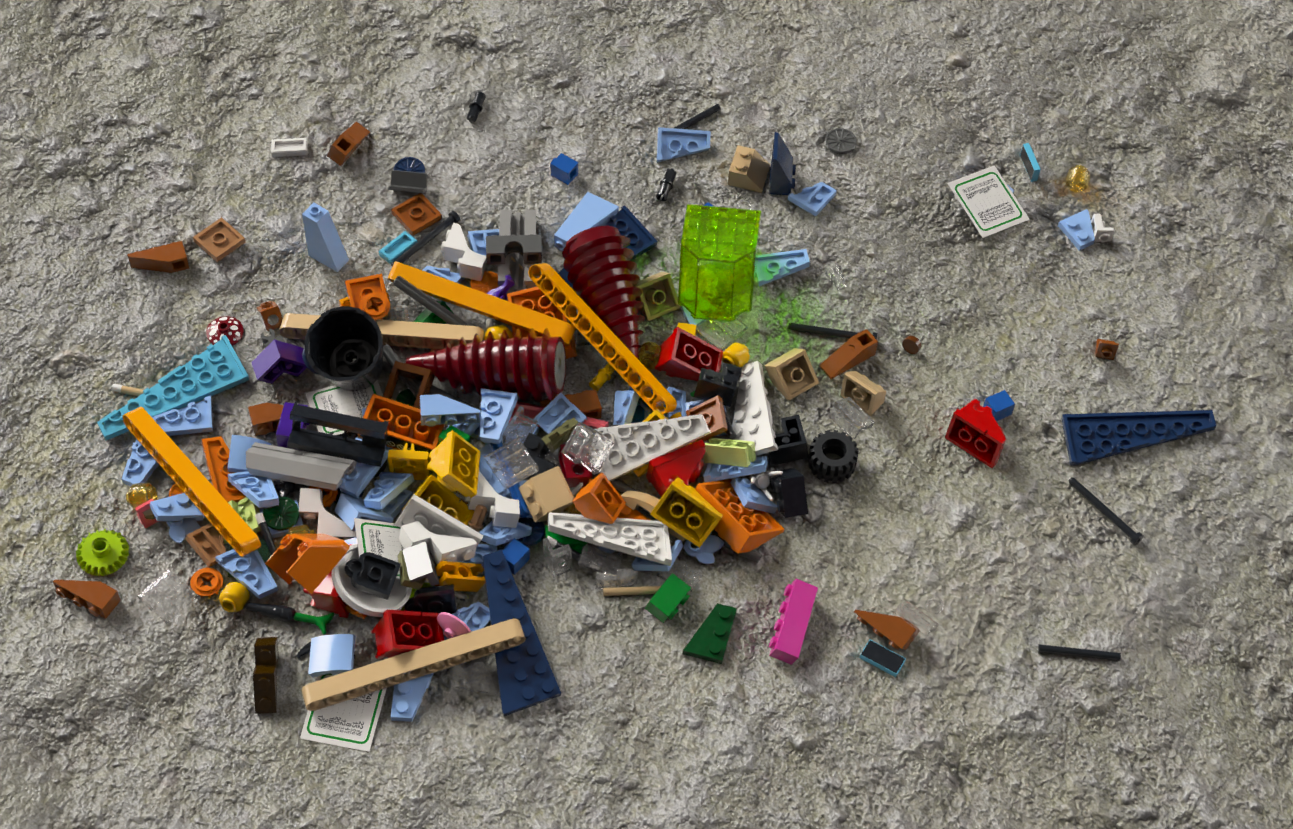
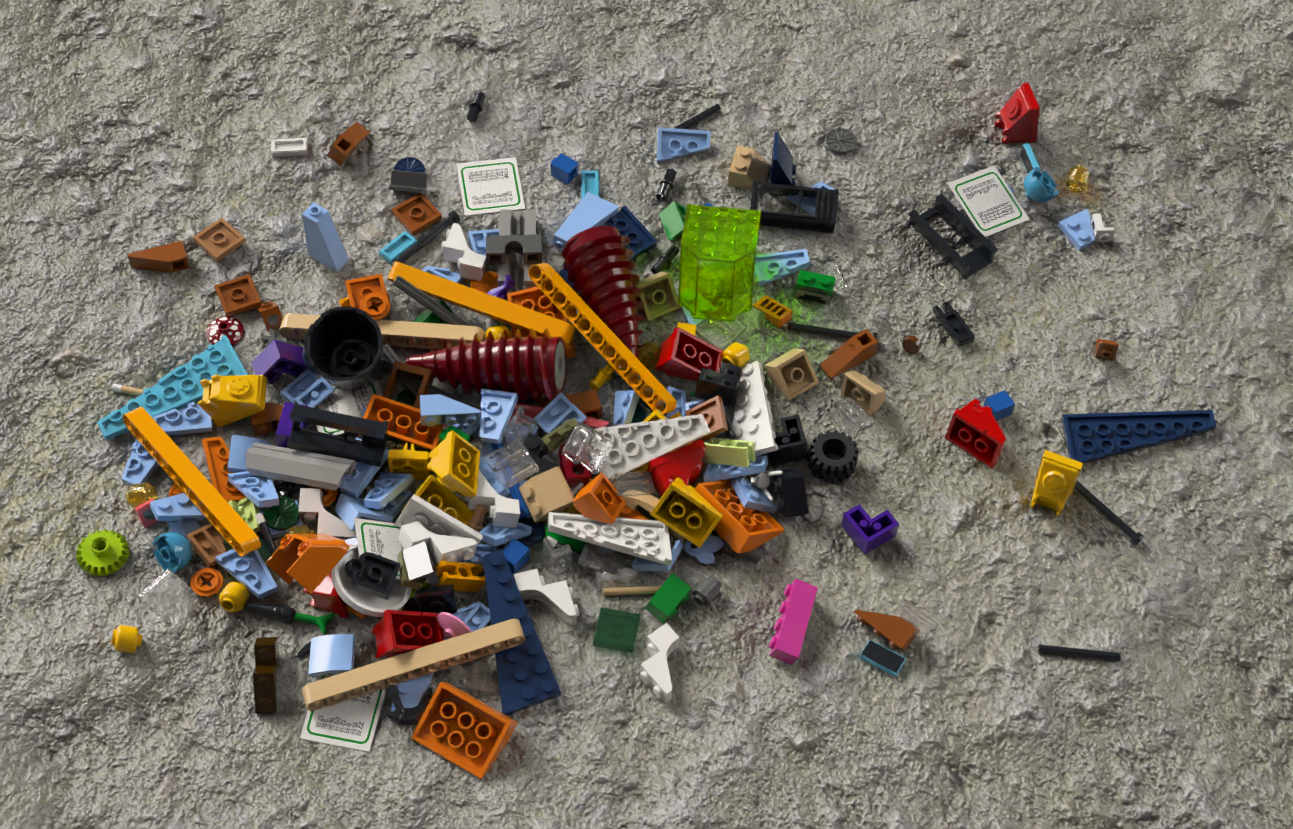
dark orange slope [53,579,121,619] -> none
dark green wing [682,603,737,664] -> none
none -> yellow head [111,625,143,653]
none -> dark azure cylinder [153,532,192,574]
none -> yellow piece [198,374,267,427]
none -> dark orange plate [214,274,262,317]
none -> light blue slope [280,369,335,408]
none -> black piece [384,684,432,726]
none -> orange slope [411,682,518,779]
none -> white sticker [456,157,525,216]
none -> white arch [513,569,579,625]
none -> medium azure tile [581,171,599,200]
none -> clear green tile [593,607,641,653]
none -> clear panel [608,471,655,497]
none -> white arch [640,623,679,703]
none -> black axle [651,245,679,275]
none -> panel [659,201,696,241]
none -> dark grey brick [693,576,722,606]
none -> black piece [748,181,839,233]
none -> orange slope [753,295,793,329]
none -> green brick [794,270,836,304]
none -> dark purple brick [841,504,899,554]
none -> black piece [908,194,998,280]
none -> black hinge [932,302,975,347]
none -> red piece [994,82,1040,144]
none -> dark azure cylinder [1024,167,1059,203]
none -> yellow piece [1031,450,1083,517]

